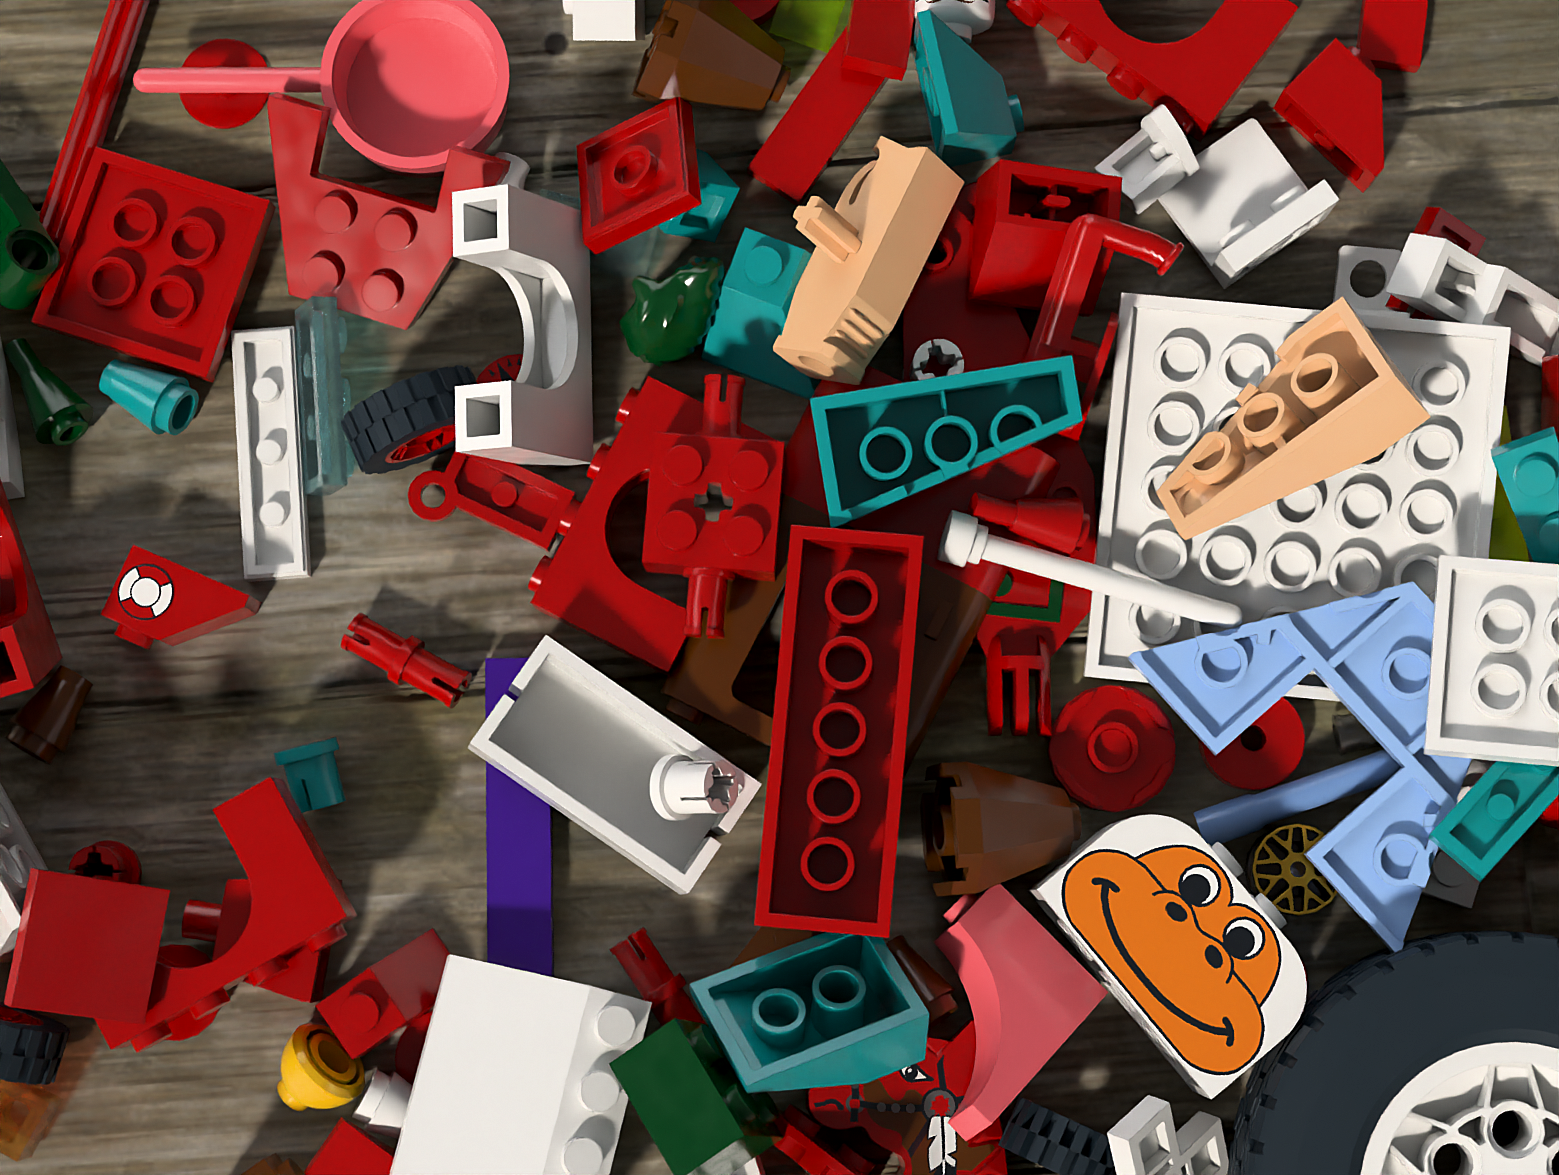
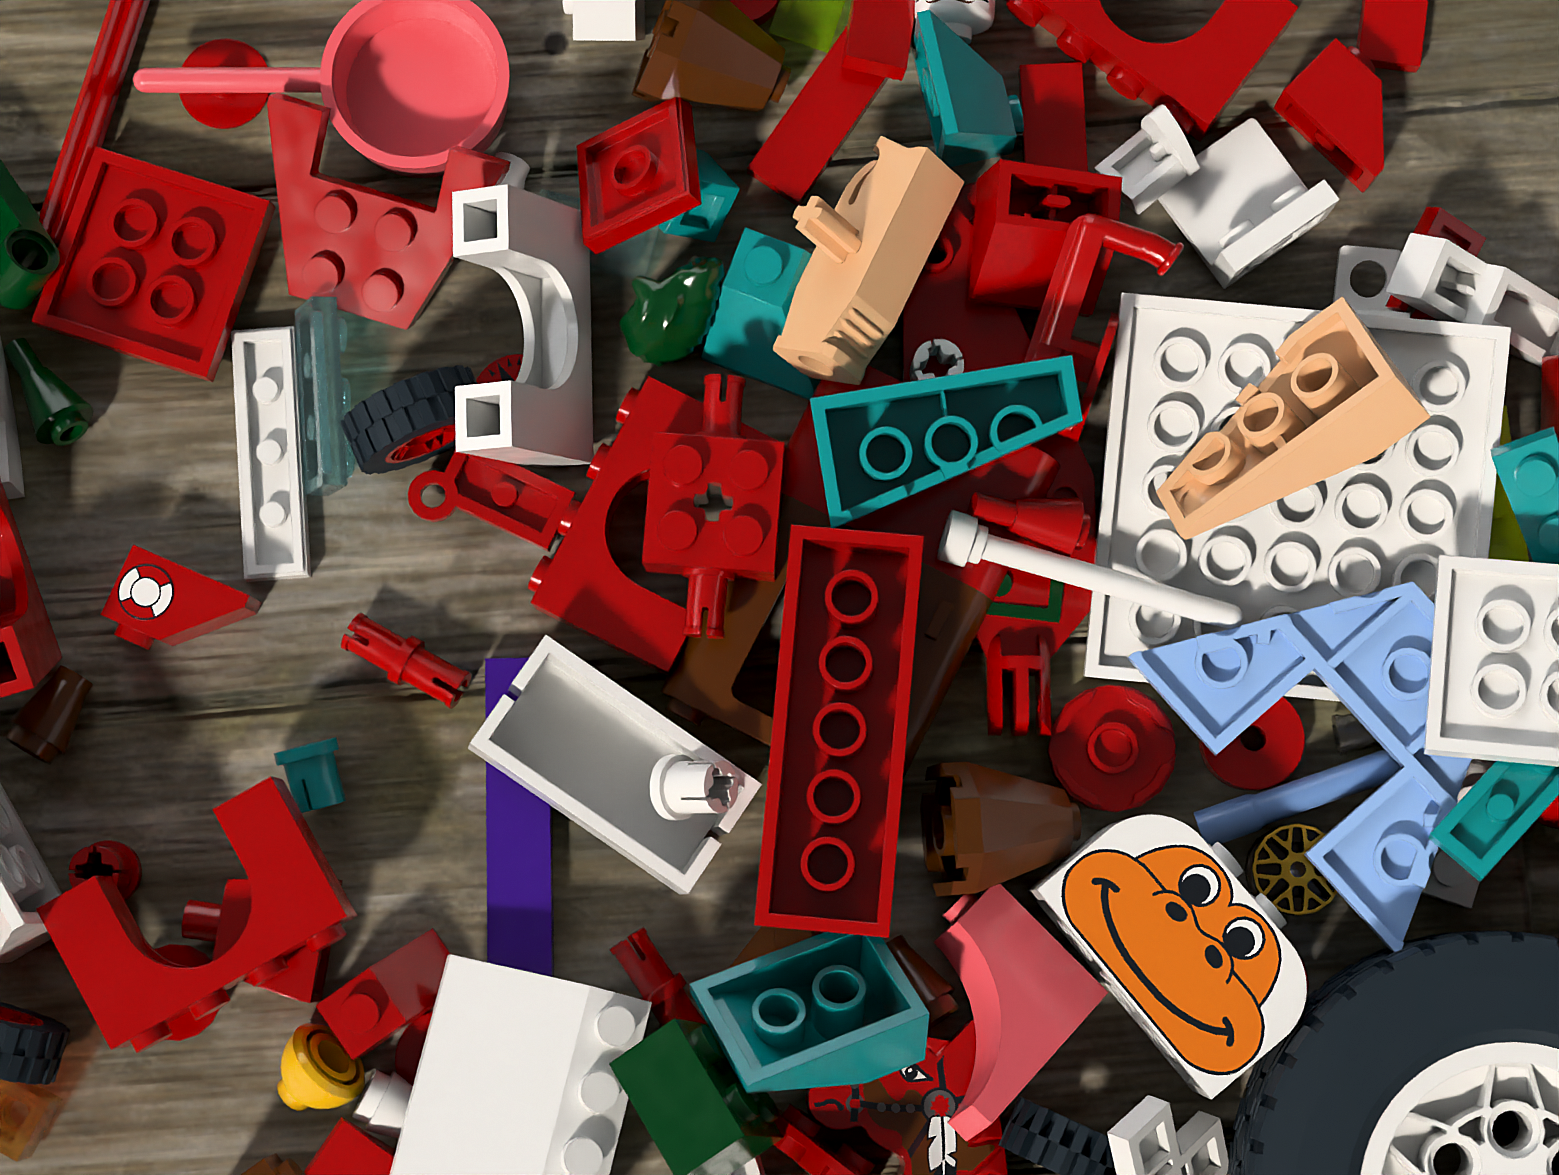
red tile [4,868,170,1025] -> none
teal cone [99,359,199,435] -> none
none -> red tile [1018,62,1088,172]

